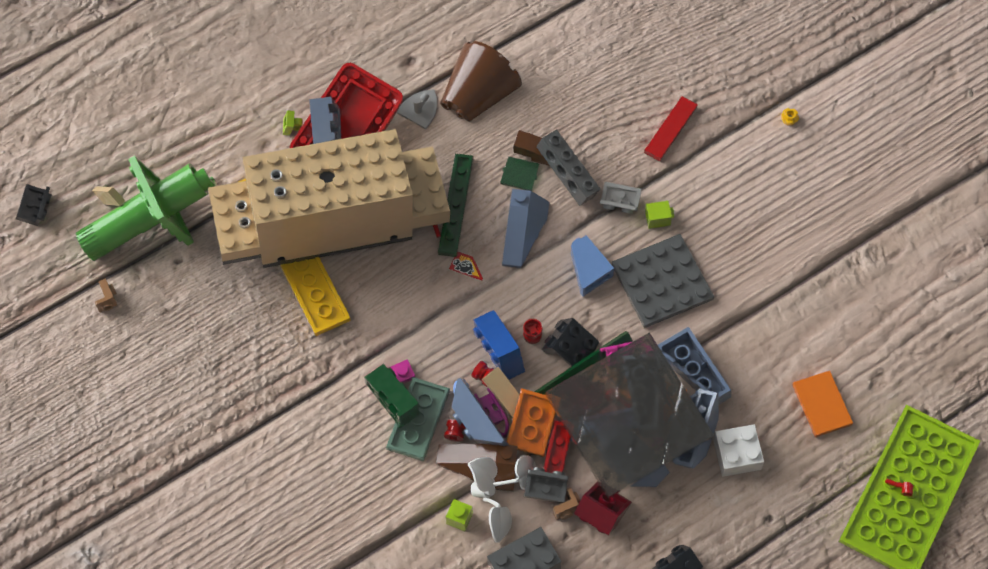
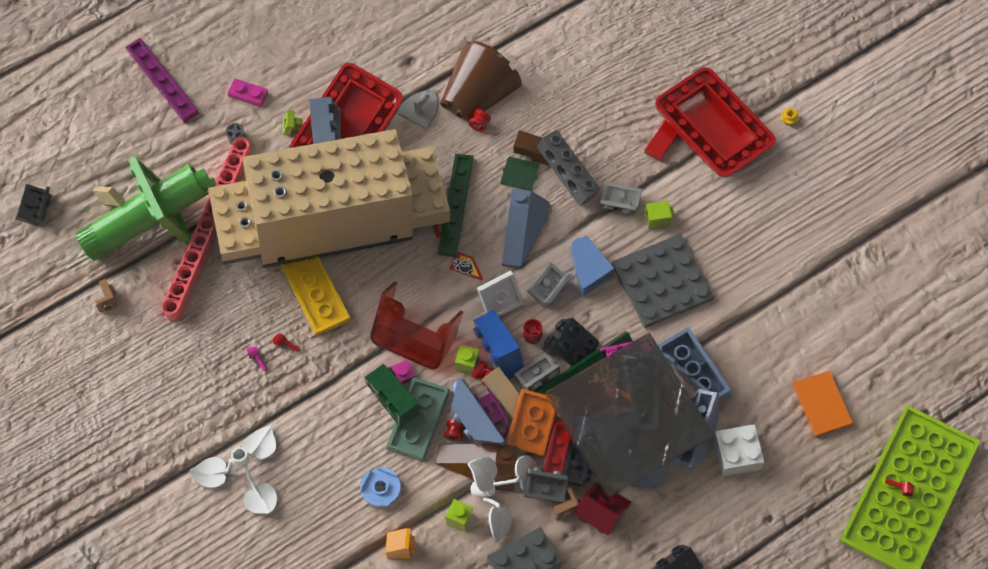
none -> magenta tile [125,38,199,123]
none -> coral beam [162,138,252,322]
none -> white plant [190,426,277,514]
none -> dark grey wheel [226,123,246,145]
none -> dark pink plate [228,79,269,107]
none -> dark pink hand [247,346,267,371]
none -> red hand [273,333,300,352]
none -> light blue plate [360,467,401,508]
none -> clear red windscreen [370,281,464,370]
none -> light orange slope [385,528,416,560]
none -> lime brick [455,345,480,375]
none -> red wheel [469,109,491,132]
none -> white tile [477,271,524,317]
none -> light grey bracket [514,353,560,392]
none -> light grey bracket [526,262,572,306]
none -> black bracket [563,443,597,487]
none -> red wedge [655,67,776,178]

